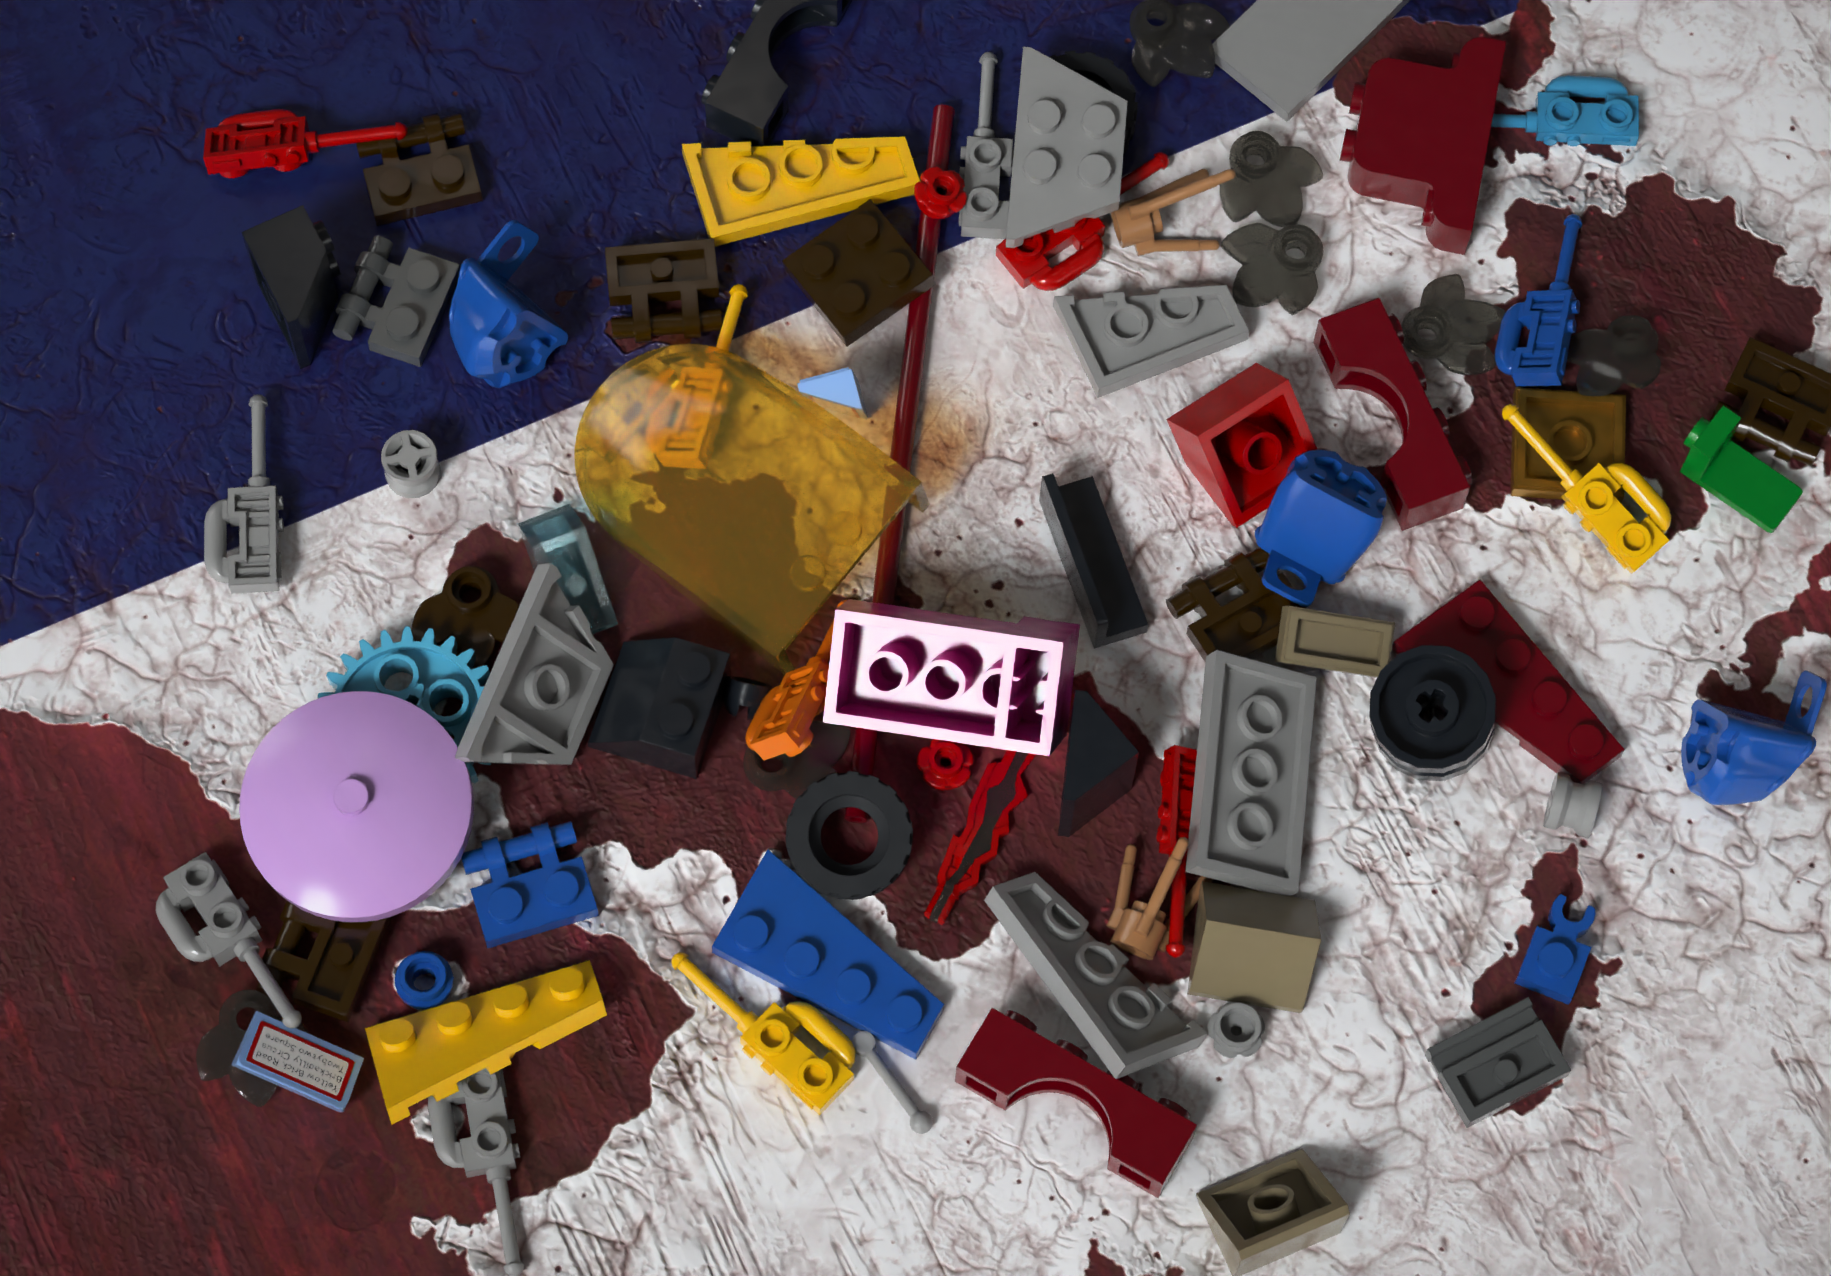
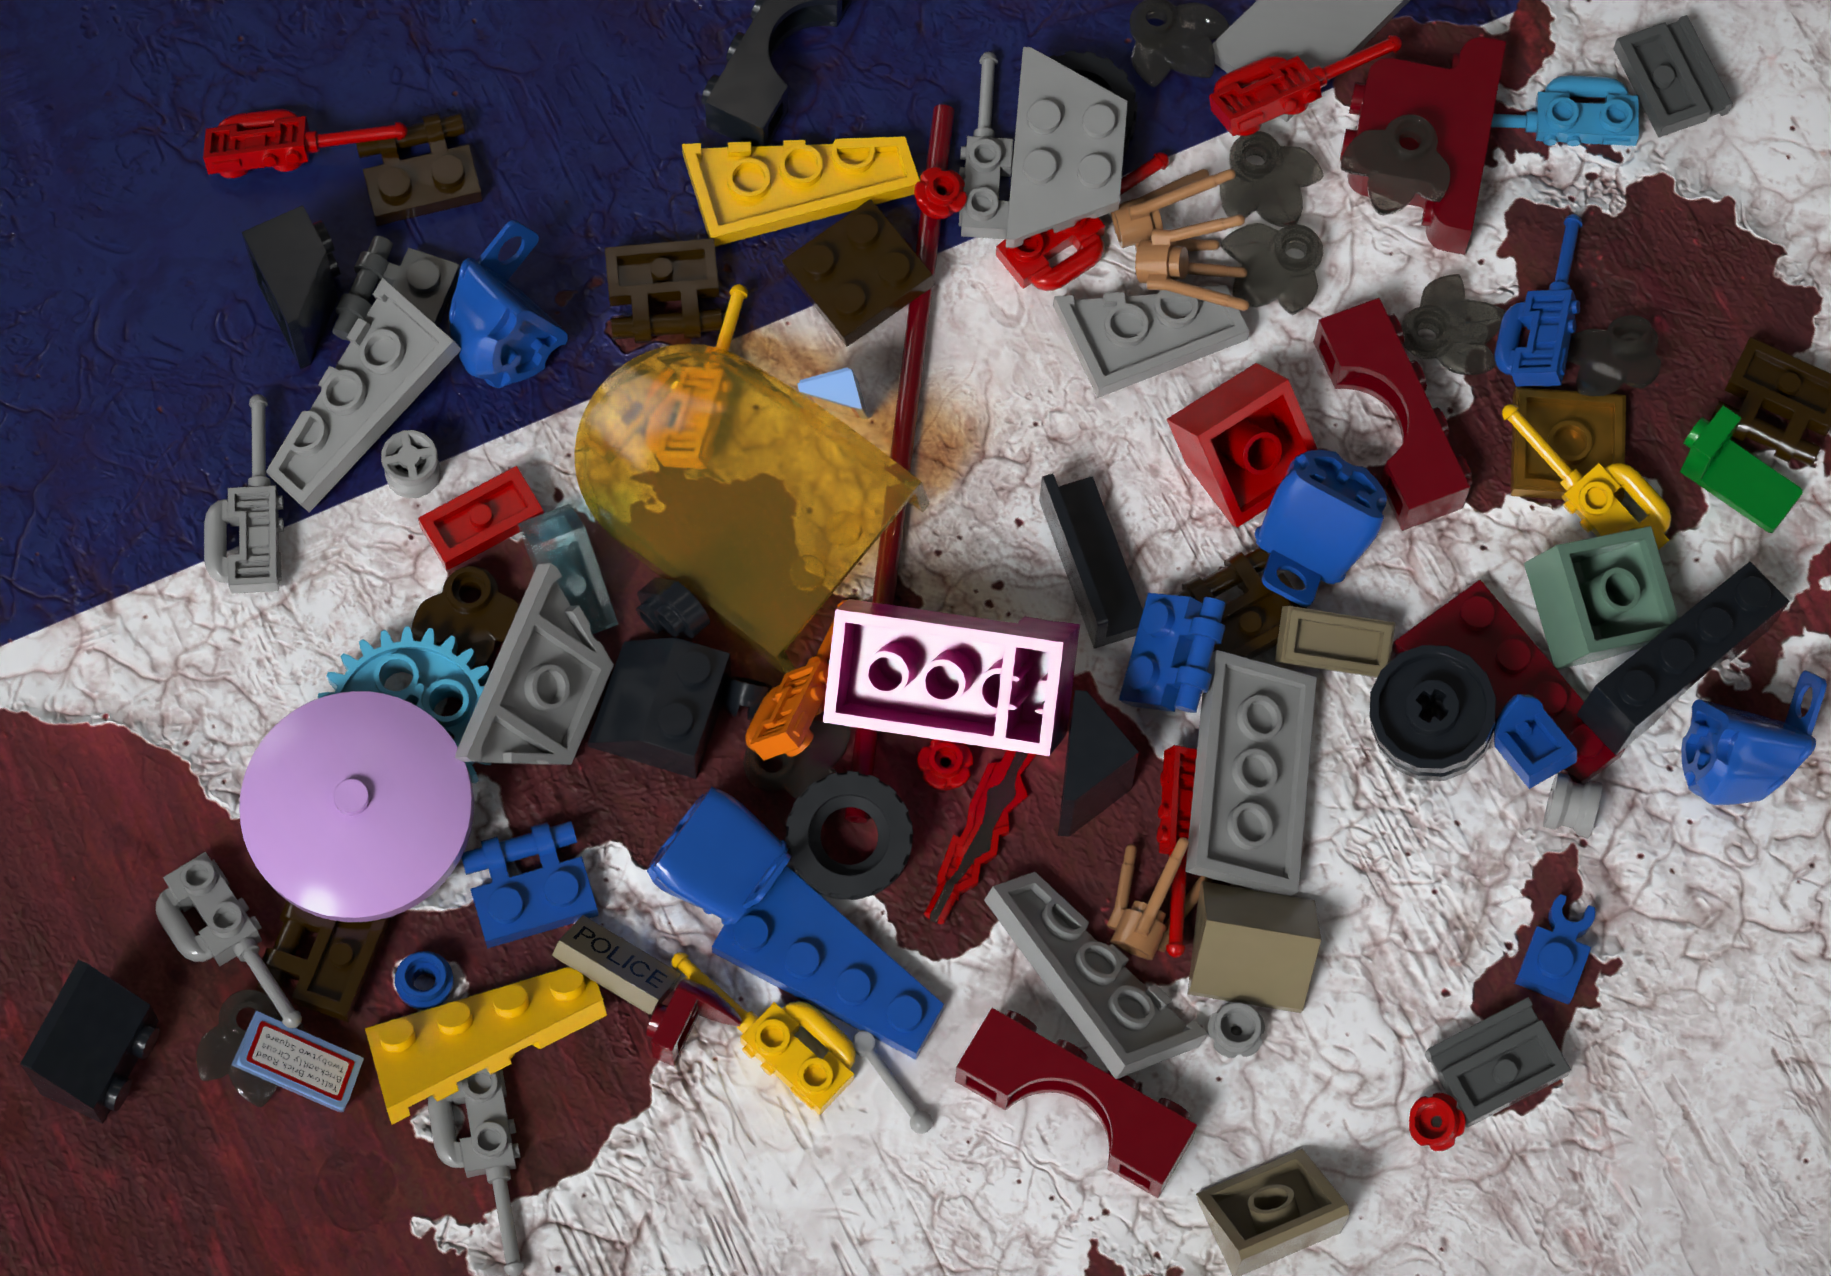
none -> black slope [20,959,160,1124]
none -> light grey wing [266,278,461,513]
none -> red plate [418,466,545,571]
none -> dark tan tile [552,915,681,1015]
none -> black plate [636,578,710,639]
none -> dark red plate [646,978,743,1066]
none -> blue piece [647,787,792,925]
none -> blue plate [1119,593,1226,713]
none -> medium nougat plant [1135,215,1249,311]
none -> red piece [1209,35,1402,136]
none -> clear smoke plate [1340,114,1450,216]
none -> red plate [1409,1093,1466,1151]
none -> blue plate [1494,694,1577,789]
none -> sand green slope [1524,526,1679,670]
none -> black arch [1576,561,1790,755]
none -> dark grey plate [1613,15,1733,138]

